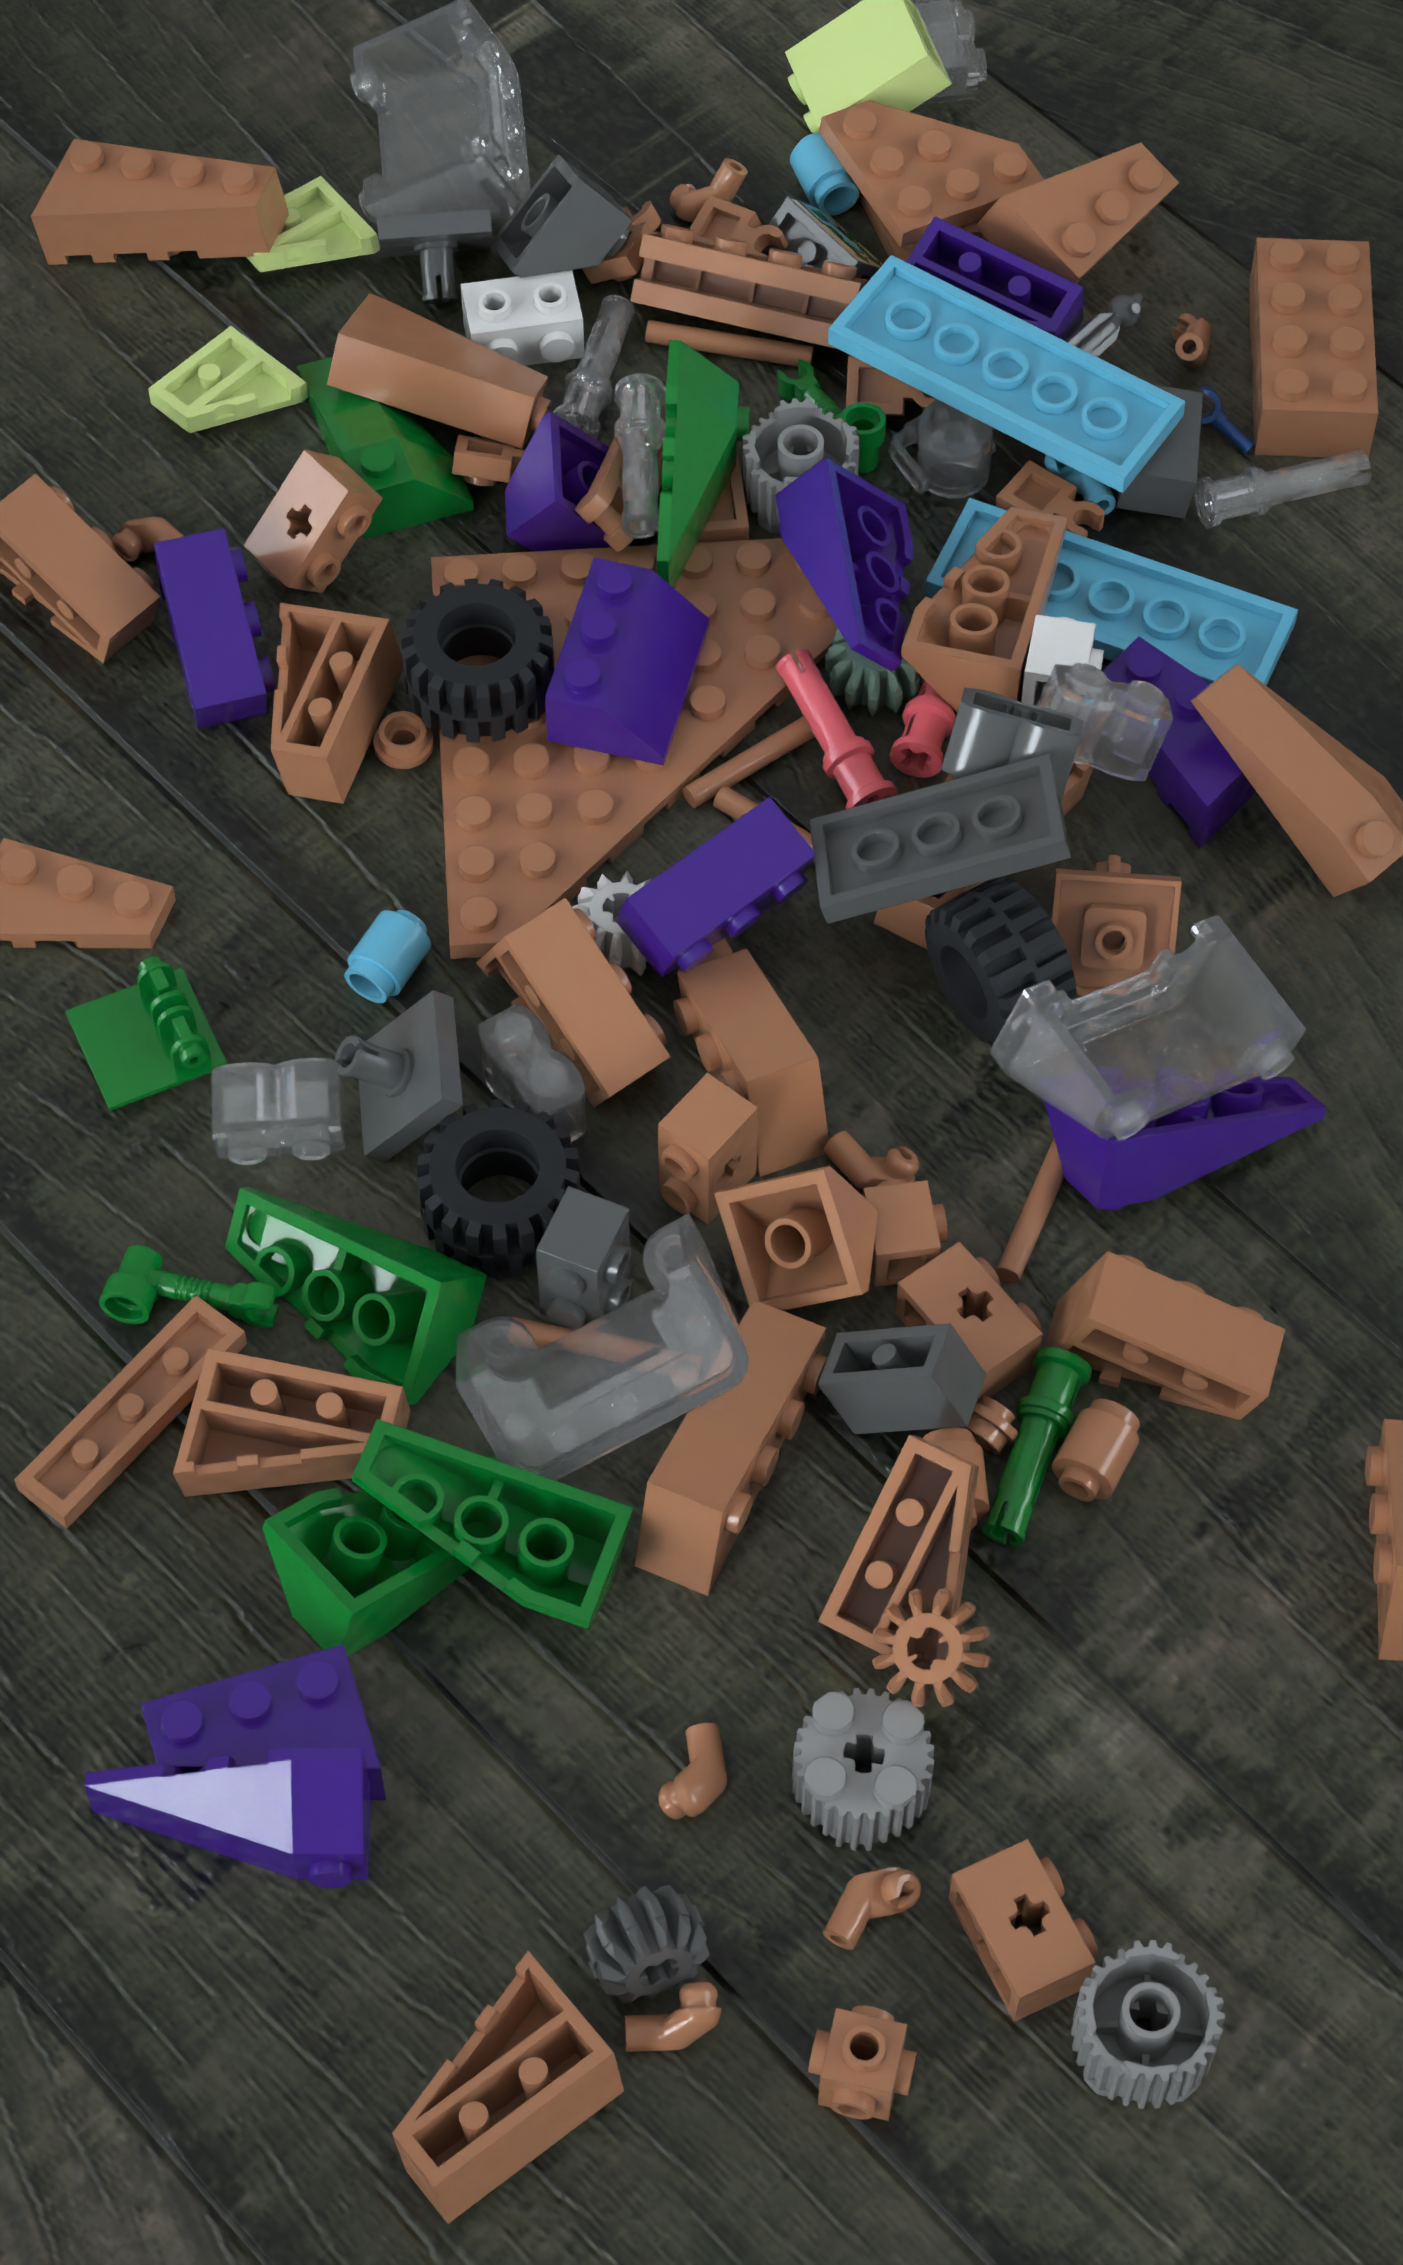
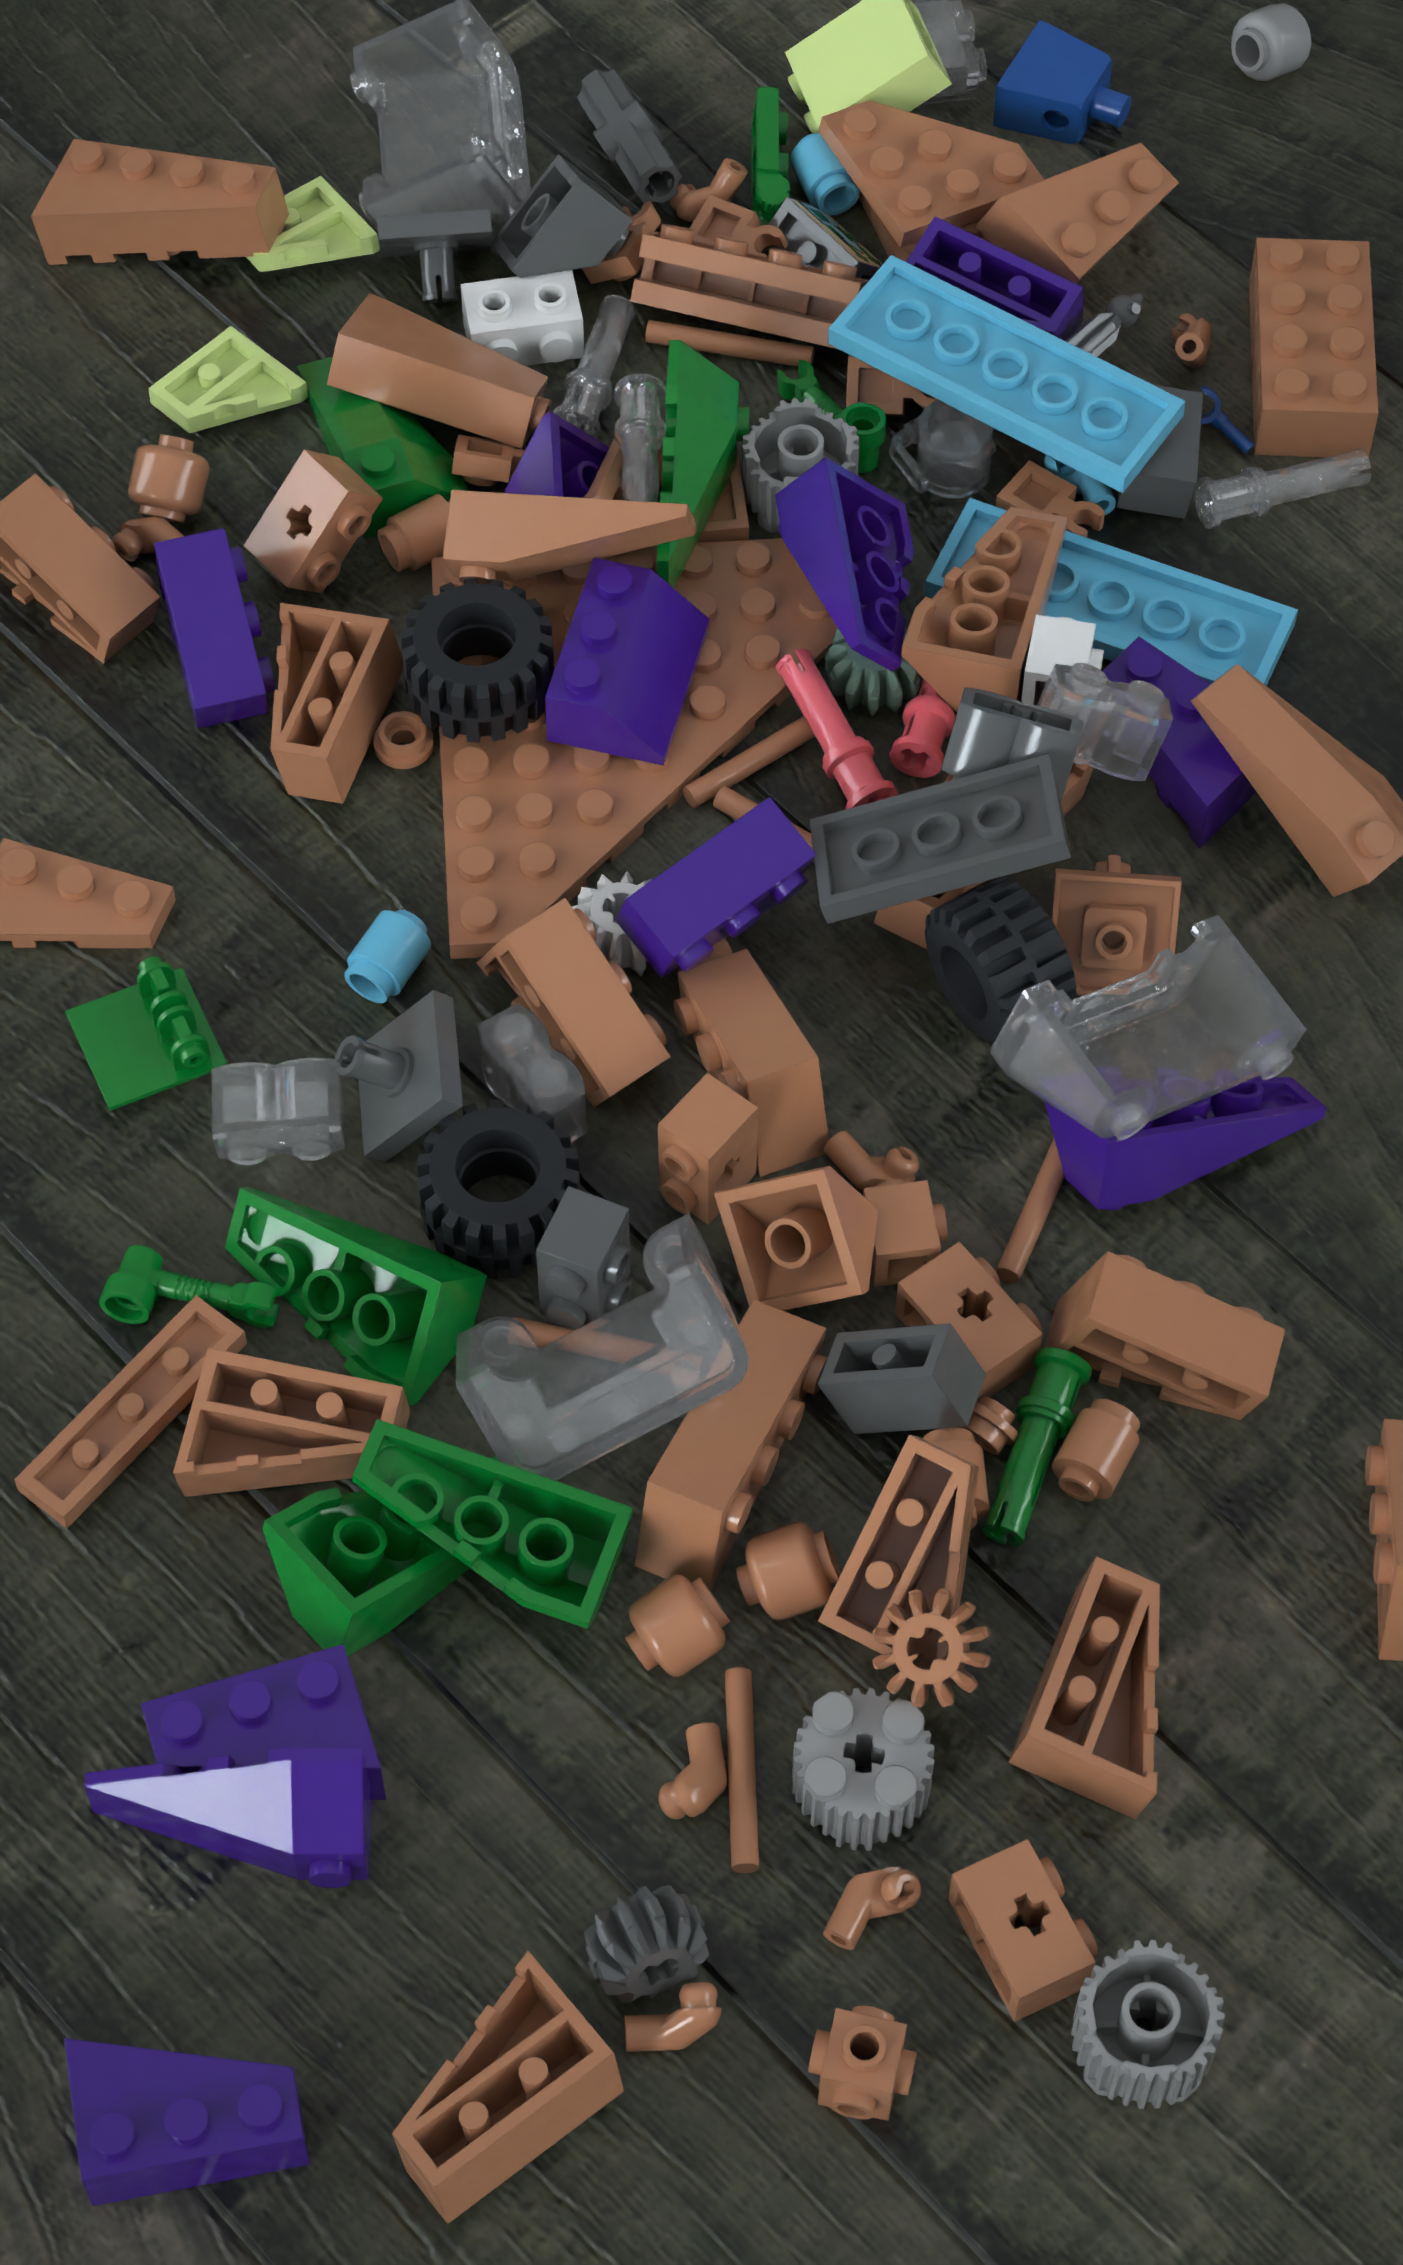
none -> dark purple wedge [64,2038,310,2206]
none -> nougat head [128,434,210,524]
none -> nougat brick [377,494,450,572]
none -> nougat wedge [443,490,697,584]
none -> dark grey piece [577,69,682,204]
none -> nougat head [625,1574,731,1677]
none -> nougat bar [725,1667,759,1873]
none -> nougat head [736,1521,841,1621]
none -> green hinge [751,86,790,226]
none -> blue torso [993,20,1131,144]
none -> nougat wedge [1008,1556,1160,1820]
none -> light grey head [1231,3,1312,81]

